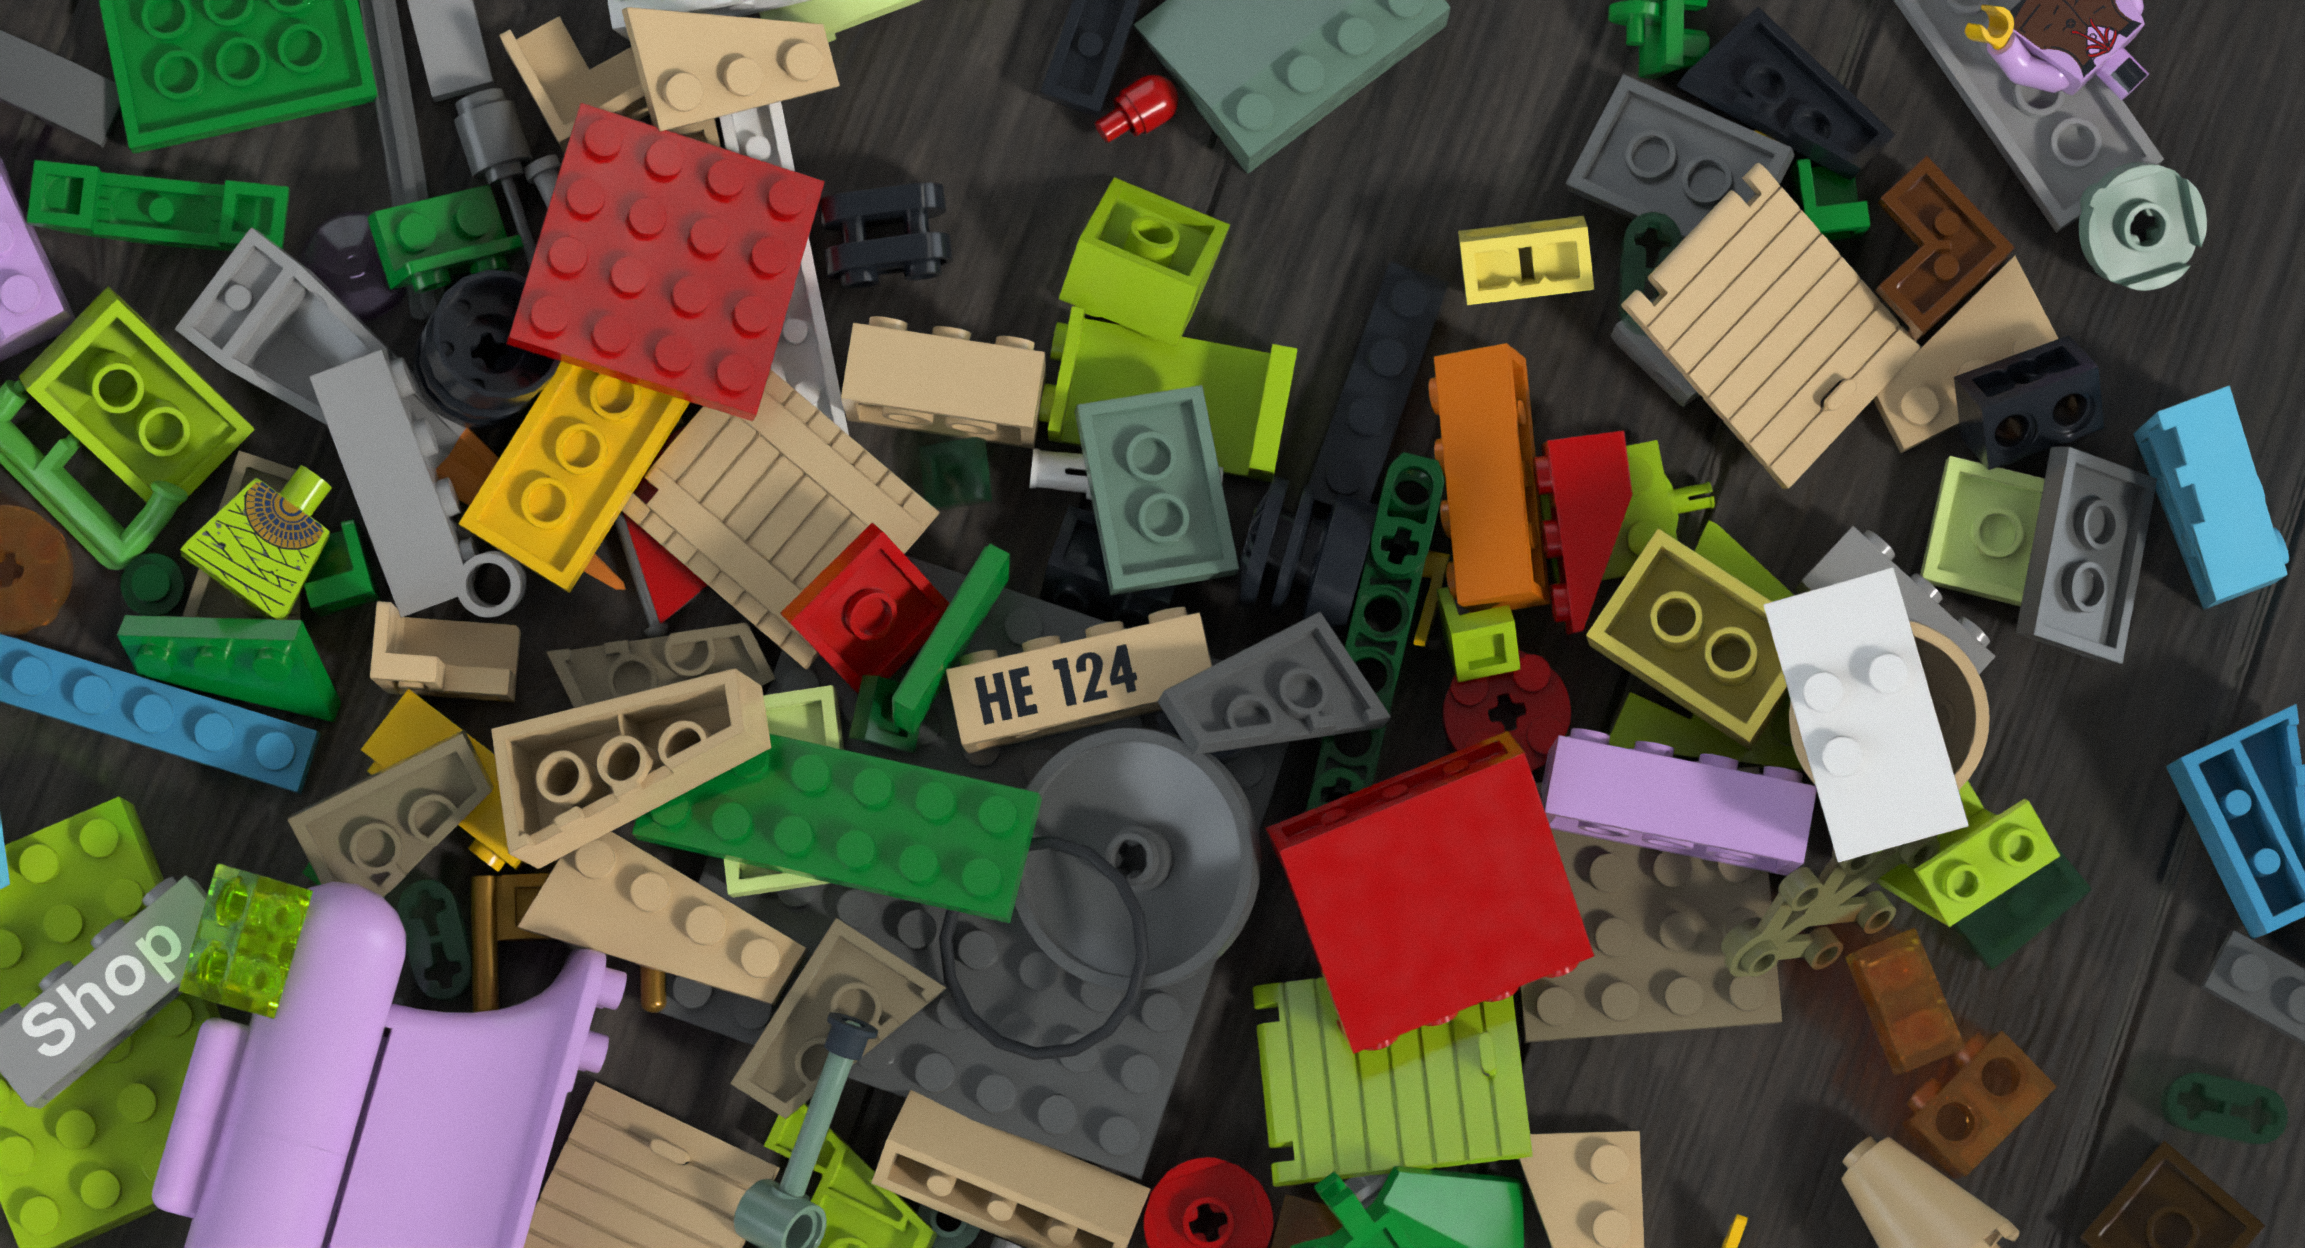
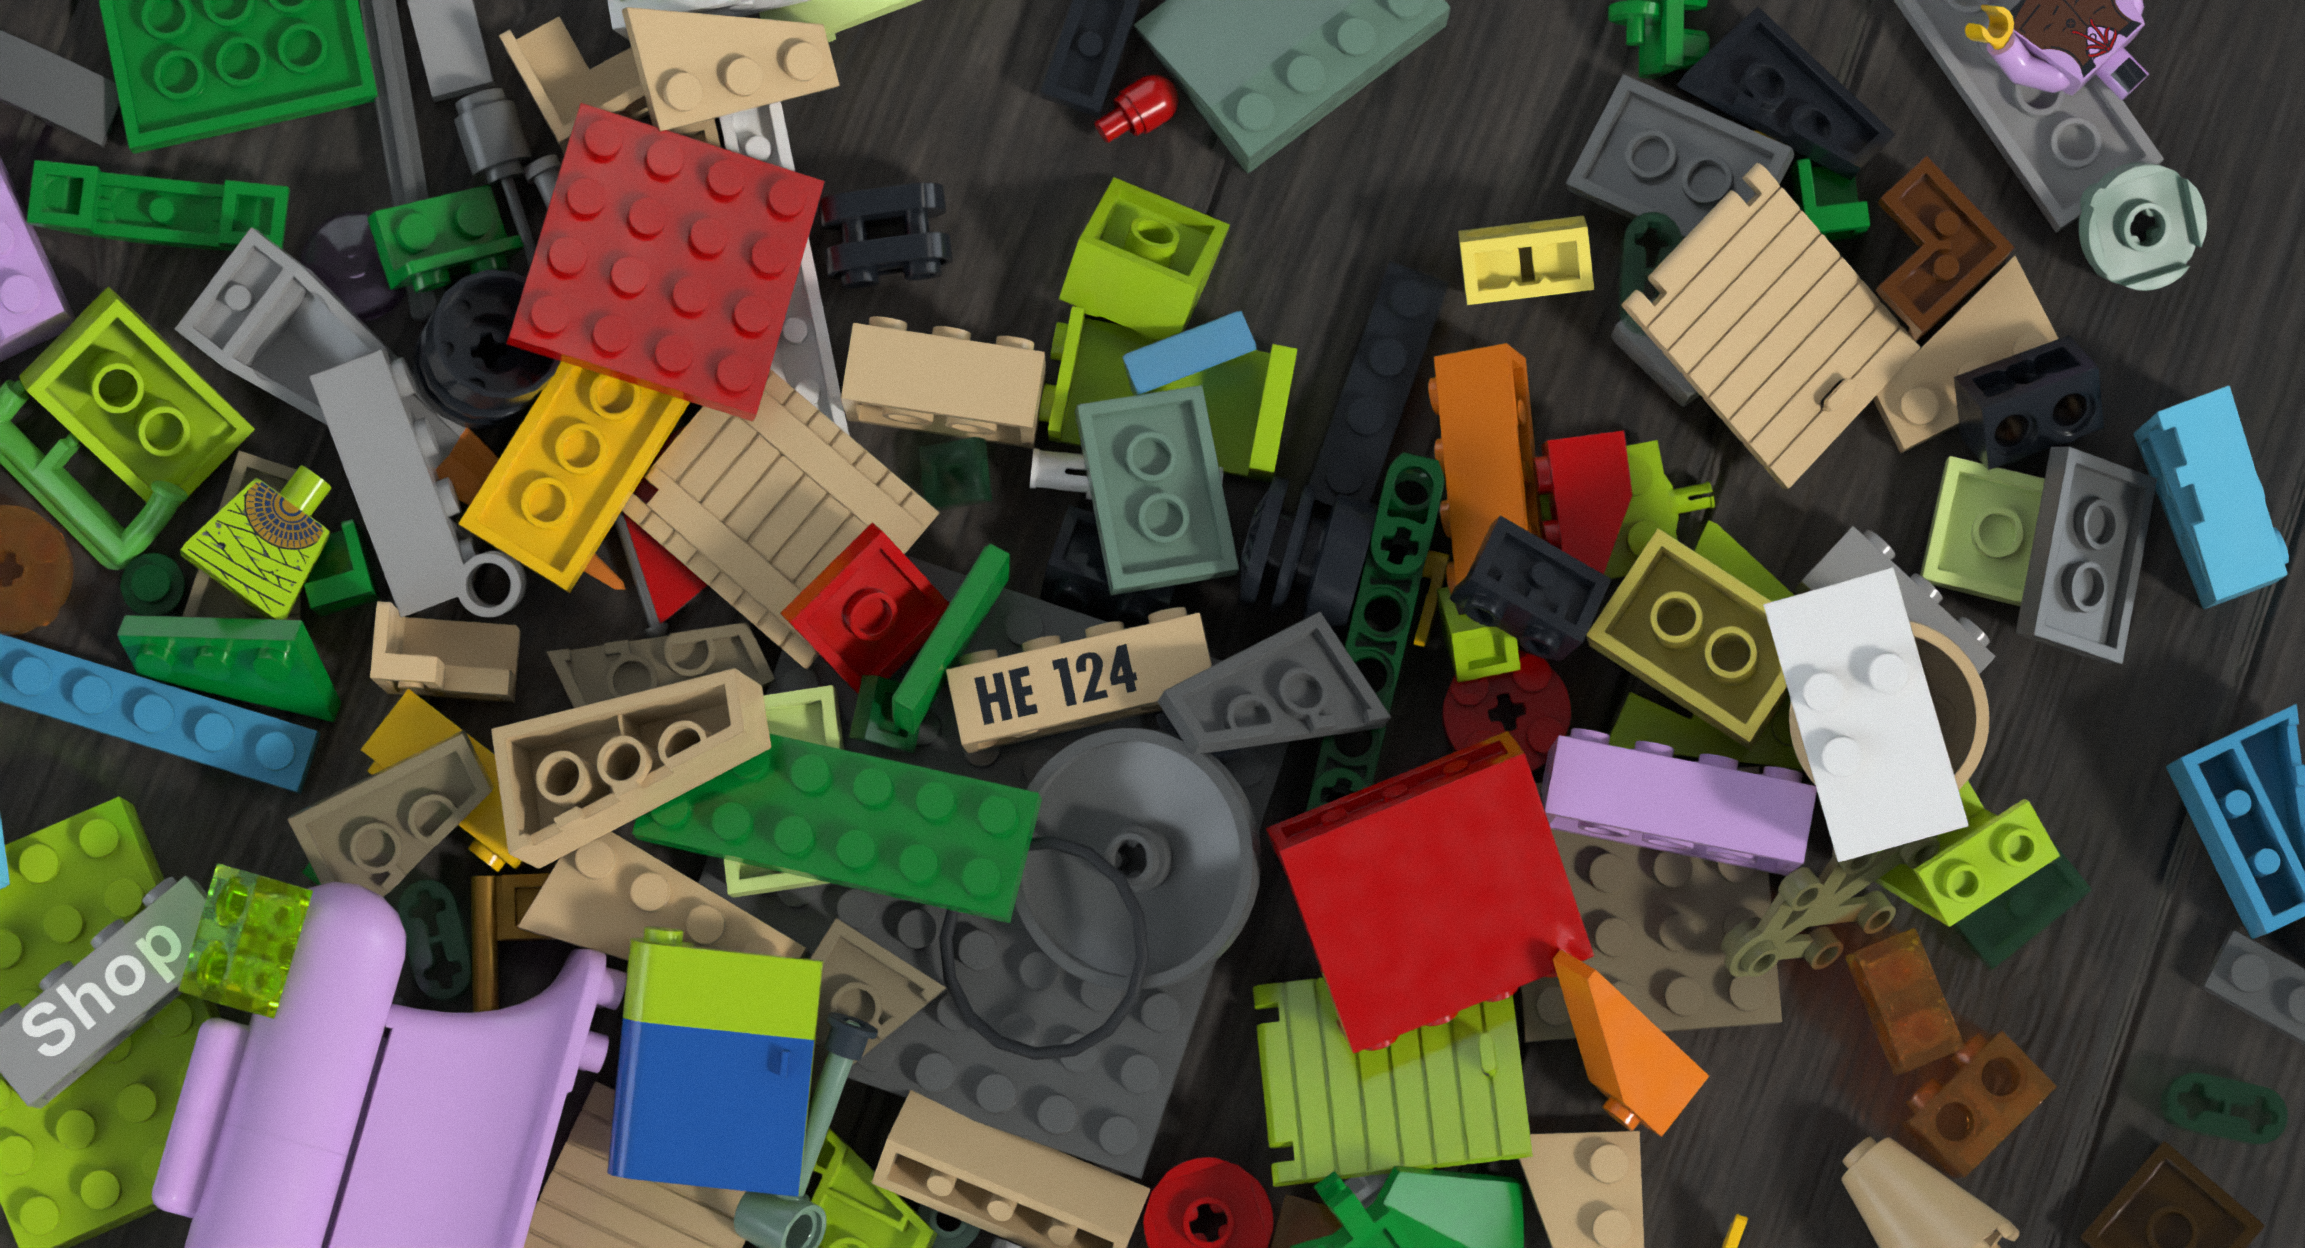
none -> blue door [607,926,823,1197]
none -> dark azure slope [1122,311,1257,395]
none -> black bracket [1450,515,1612,661]
none -> orange slope [1553,949,1709,1137]

